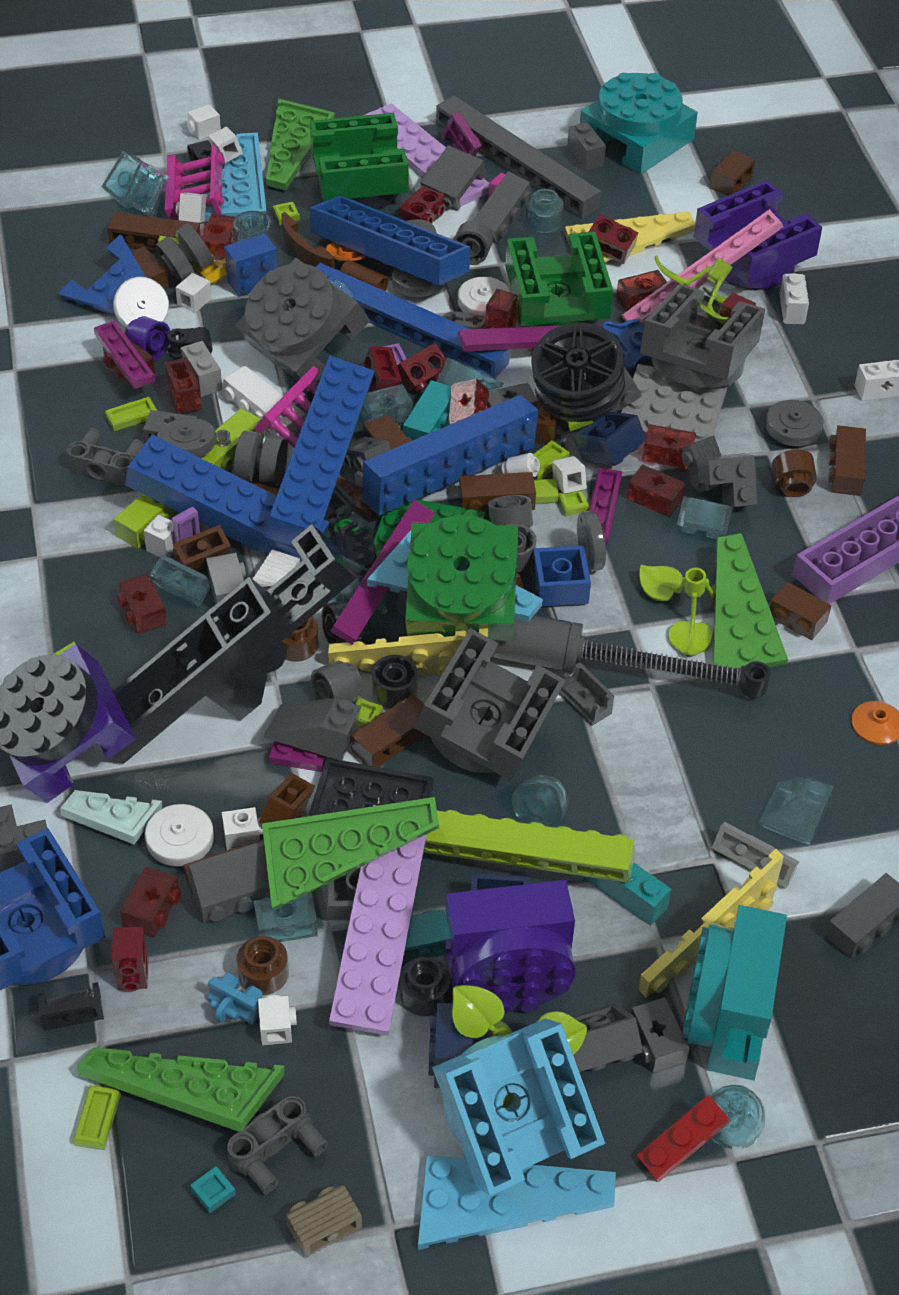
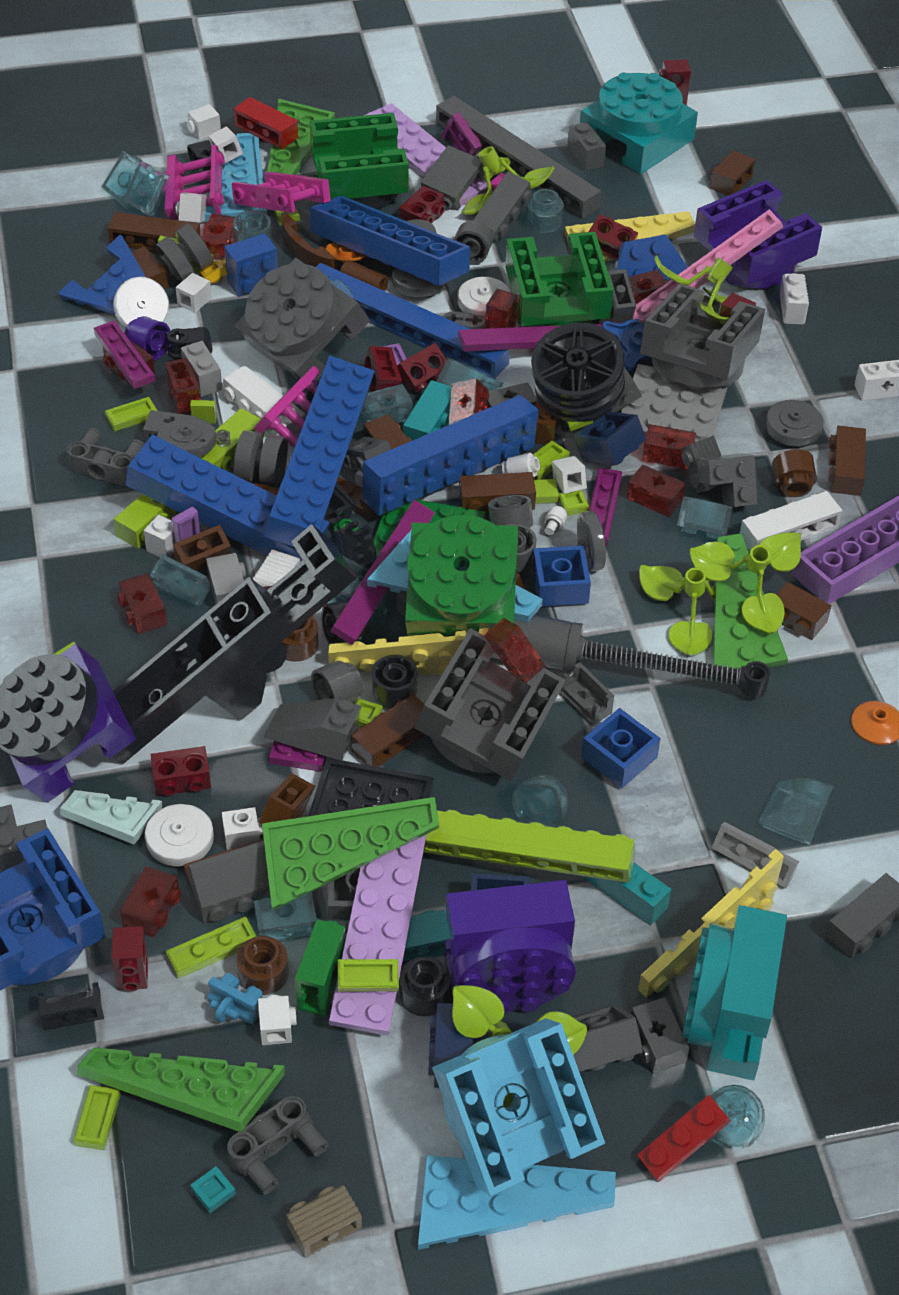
none -> dark red brick [150,746,211,796]
none -> lime tile [166,916,257,979]
none -> lime tile [190,400,217,424]
none -> dark pink fence [232,172,331,213]
none -> red brick [233,97,298,149]
none -> green brick [295,919,346,1017]
none -> lime tile [338,959,399,992]
none -> lime plant [461,146,555,215]
none -> clear red brick [484,618,546,683]
none -> white cylinder [544,506,567,535]
none -> blue brick [581,708,661,789]
none -> dark grey brick [608,269,637,324]
none -> blue wing [614,234,688,287]
none -> dark red brick [659,59,691,105]
none -> lime plant [690,533,801,634]
none -> white brick [740,491,843,551]

